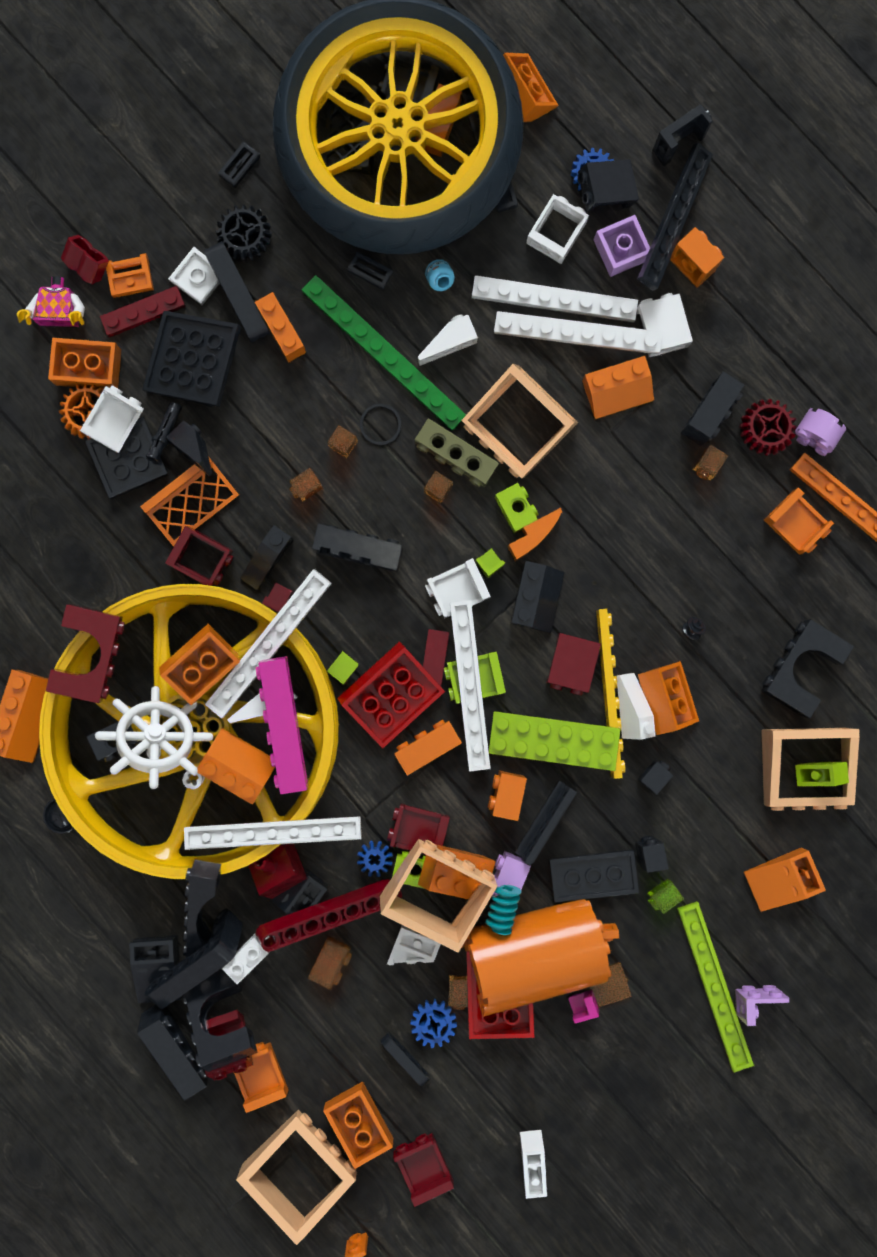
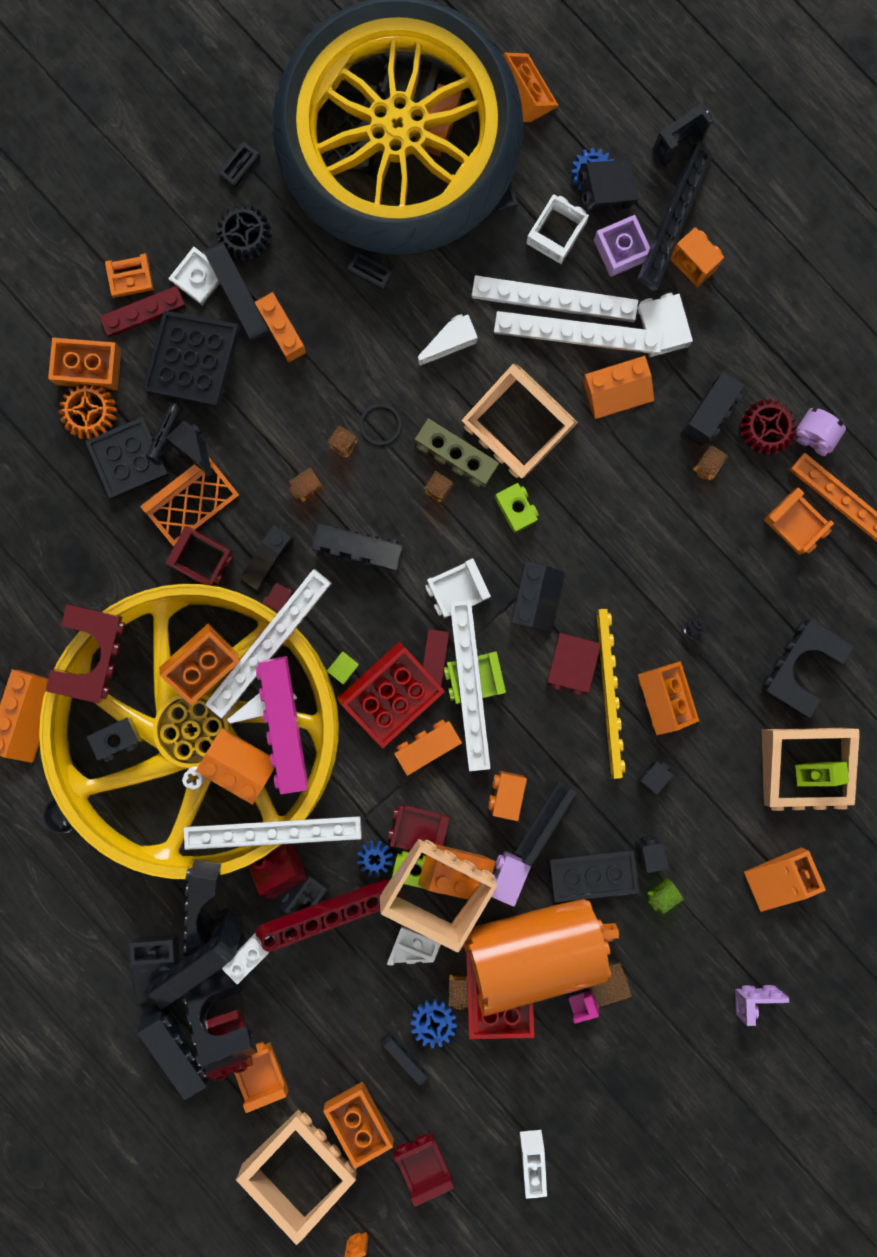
torso [17,276,85,327] -> none
dark red brick [61,235,109,284] -> none
white panel [80,385,144,453] -> none
white piece [95,686,213,789] -> none
green plate [302,275,466,431] -> none
clear orange brick [308,936,352,989] -> none
medium azure head [425,260,455,291] -> none
lime panel [475,548,505,578] -> none
teal piece [485,885,521,935] -> none
lime plate [489,711,621,771] -> none
orange slope [508,508,562,561] -> none
white slope [617,673,655,740] -> none
lime tile [677,902,754,1073] -> none

